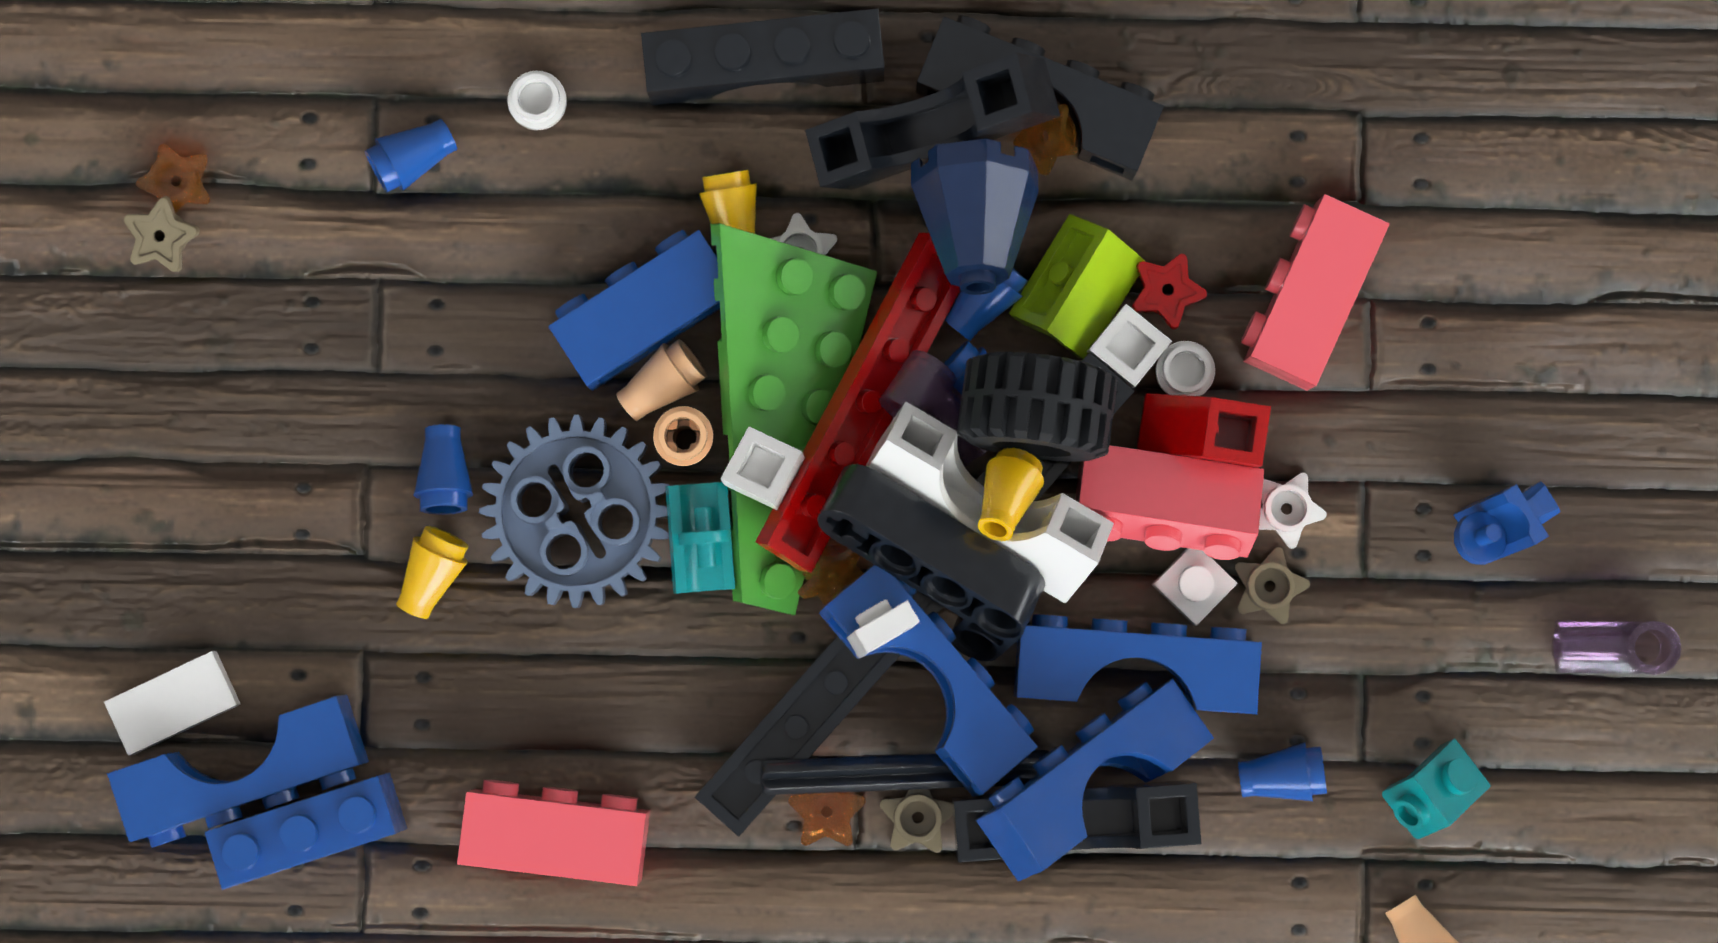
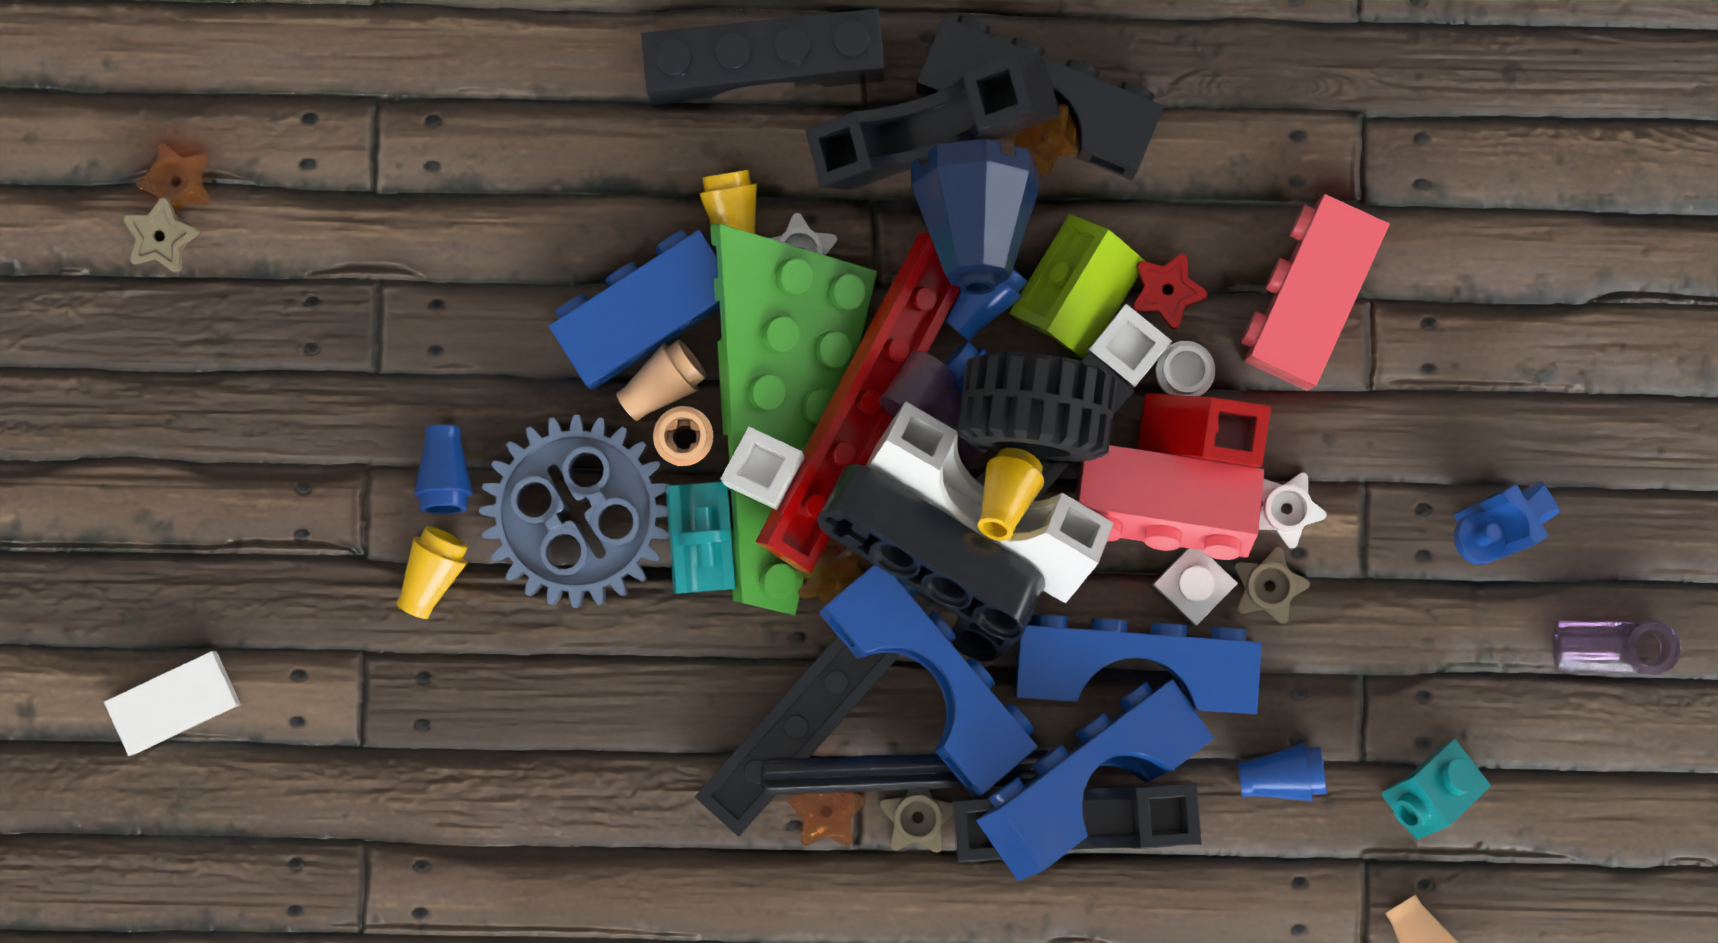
blue arch [107,695,369,848] -> none
blue brick [204,772,407,890] -> none
blue cone [364,119,458,193] -> none
coral brick [457,780,650,886] -> none
white plate [507,71,567,130] -> none
white plate [847,599,920,659] -> none

